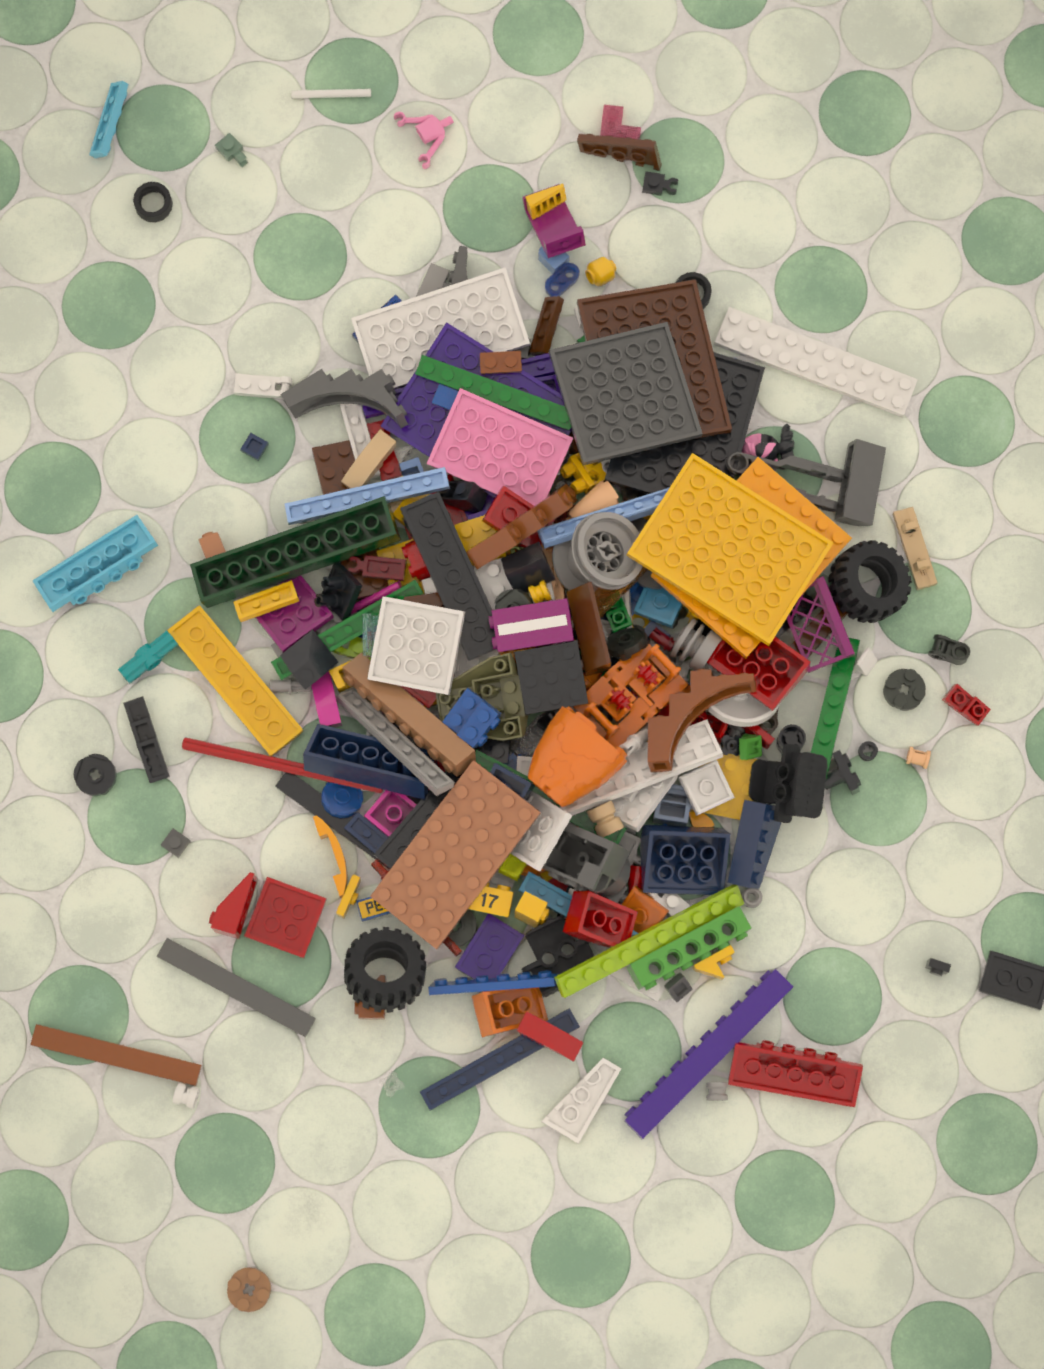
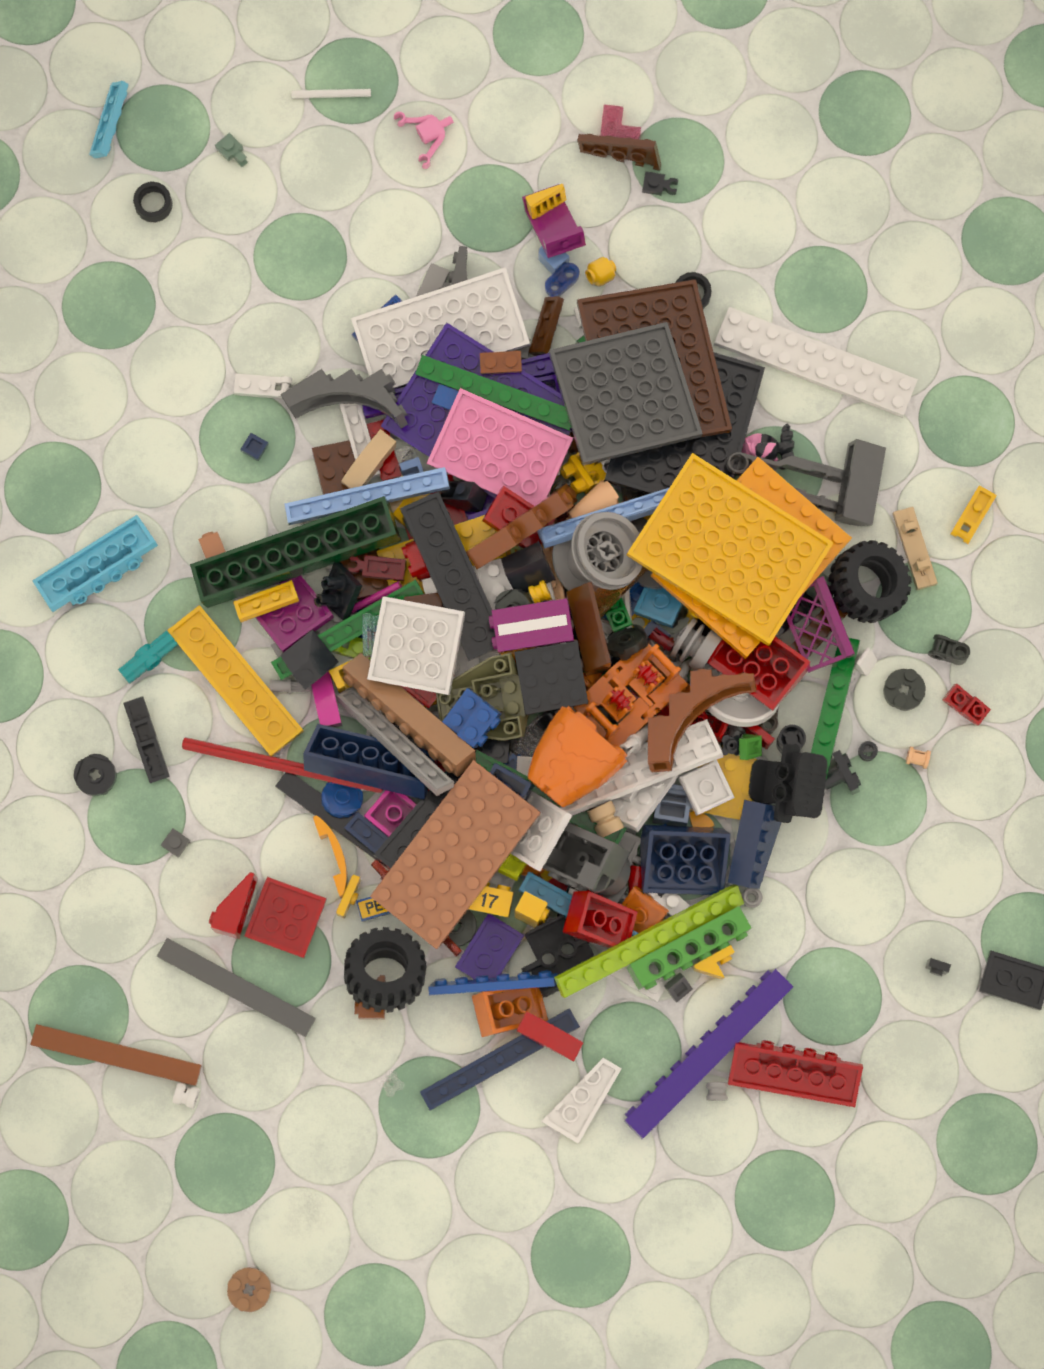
none -> yellow plate [950,485,997,544]

